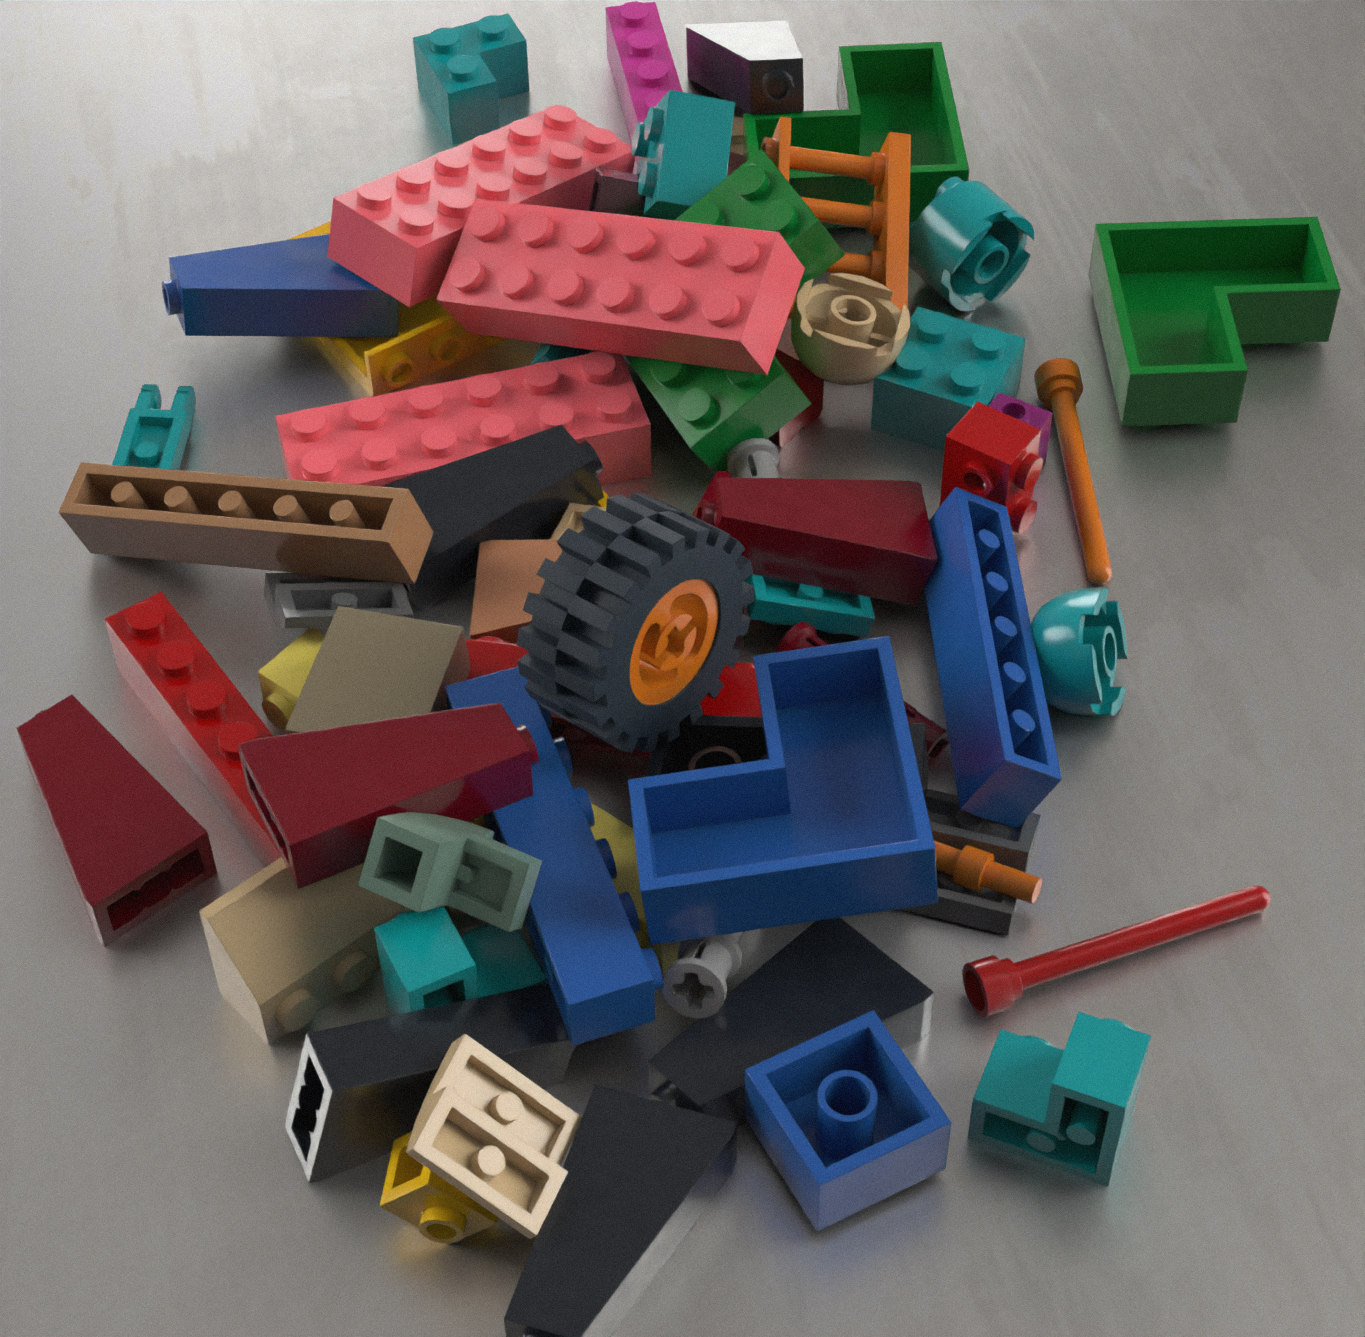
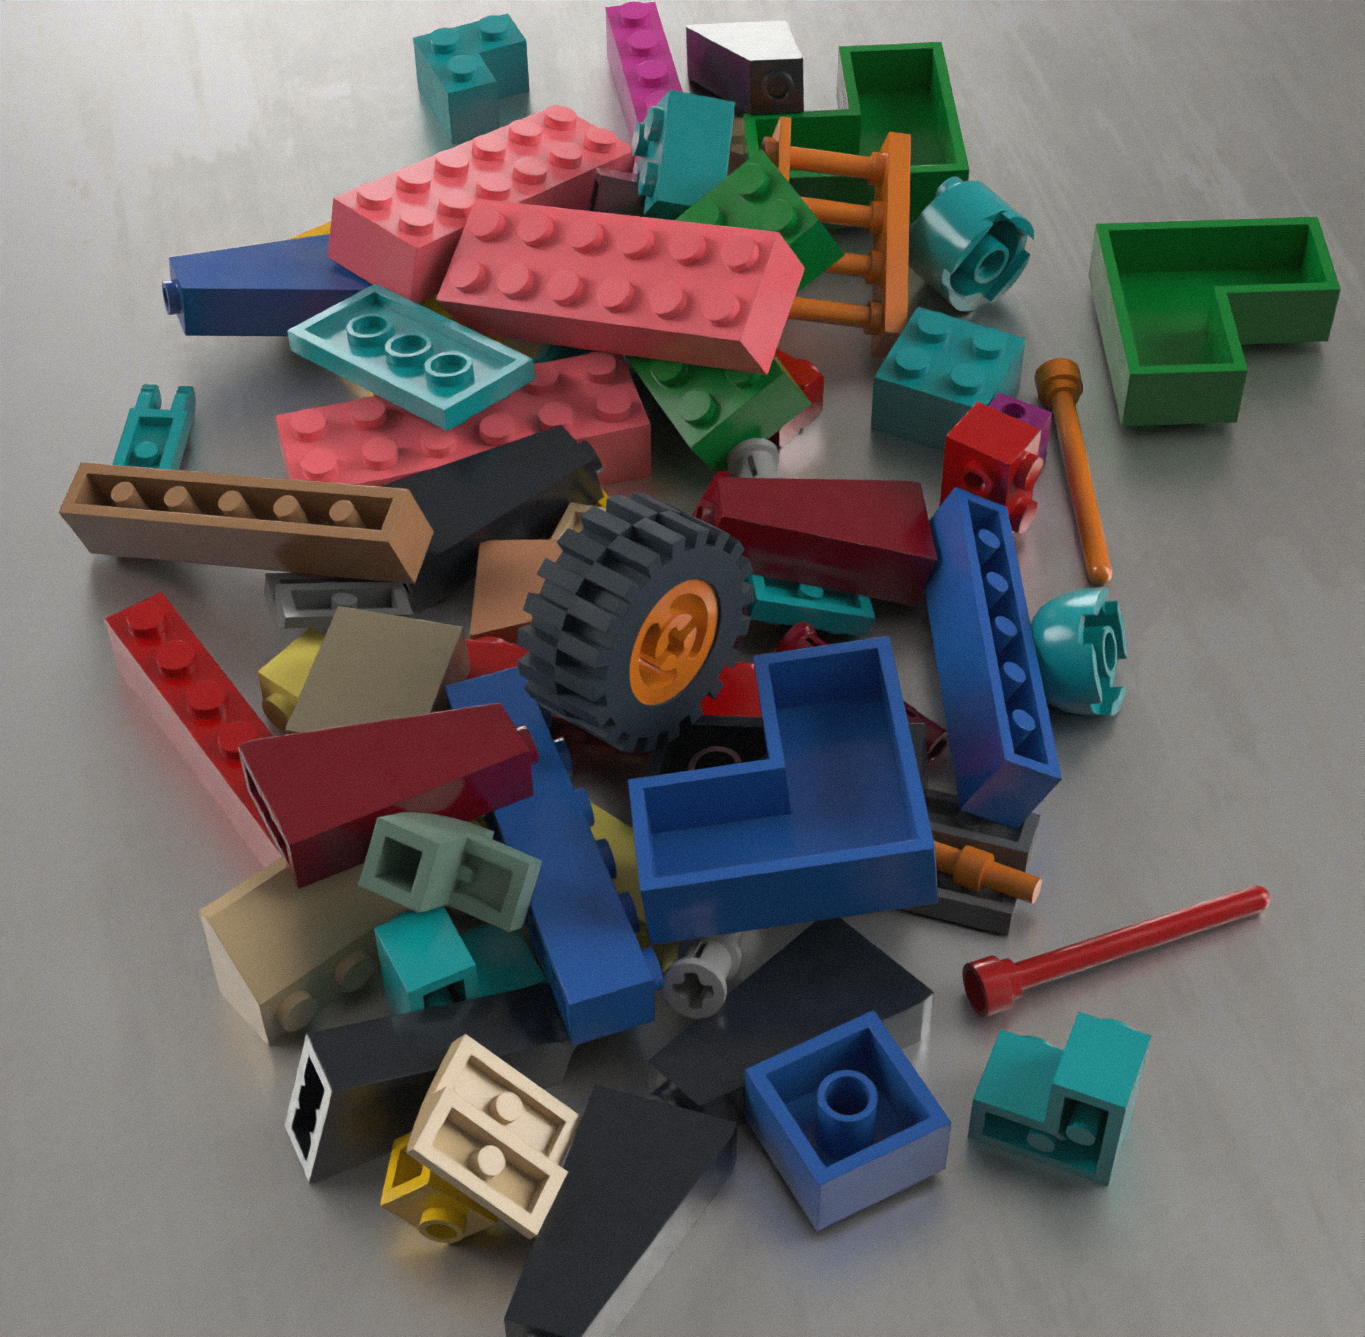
dark red slope [16,695,217,947] -> none
tan cylinder [791,273,910,386] -> none
none -> teal plate [287,283,535,431]

